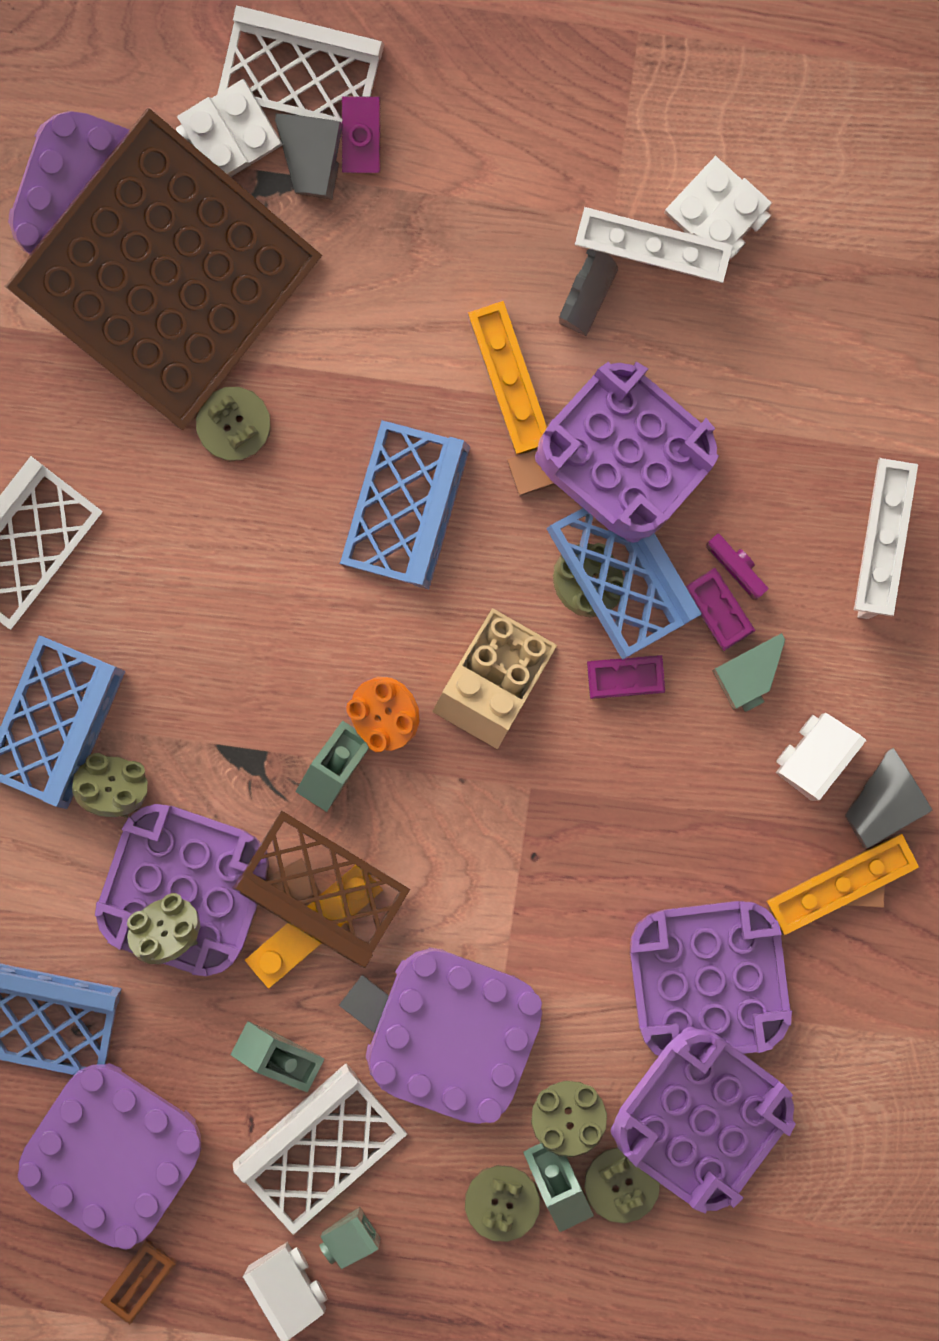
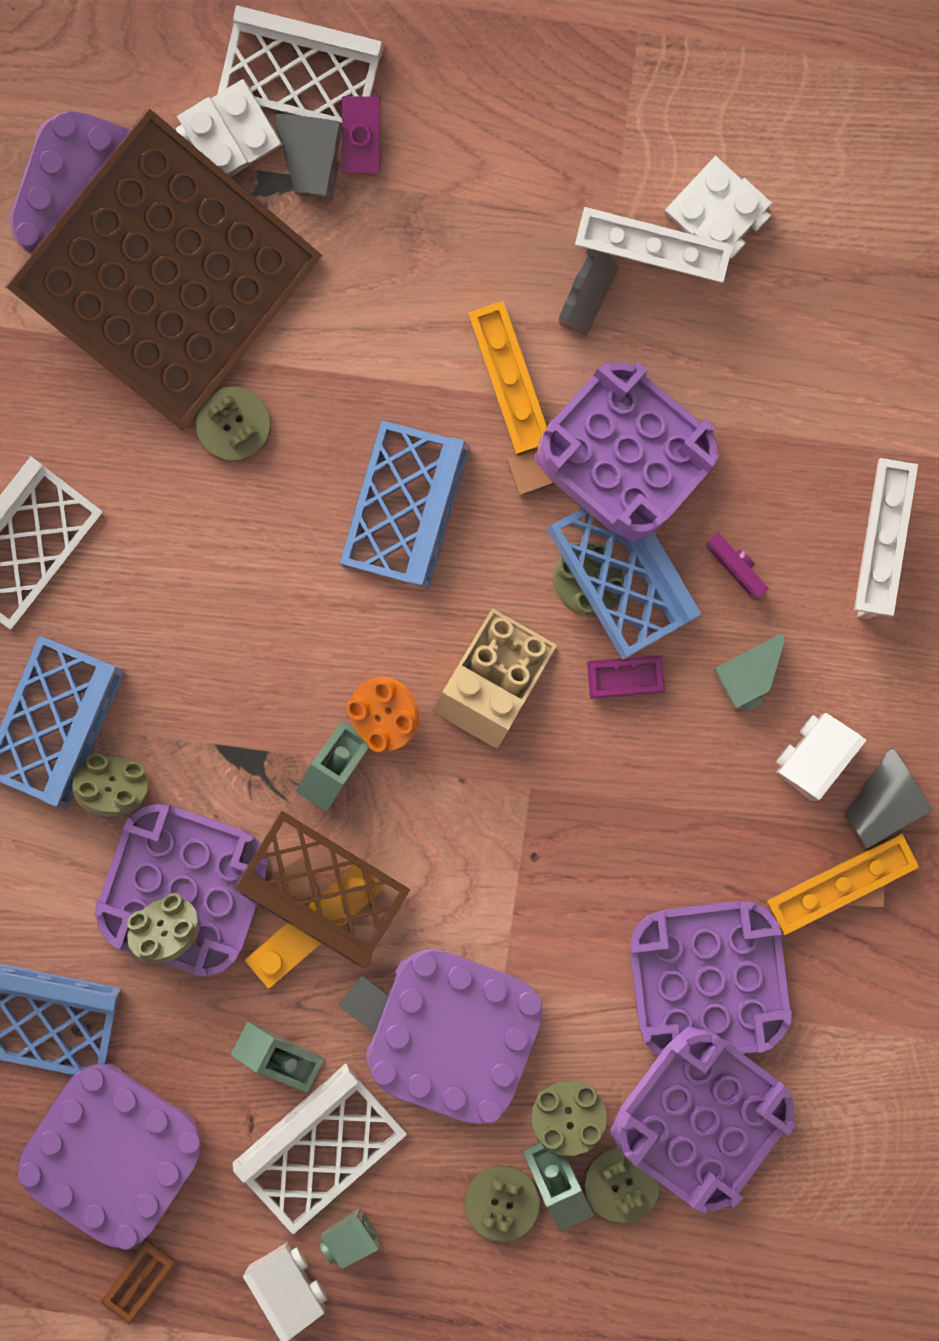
magenta plate [686,568,756,651] -> none

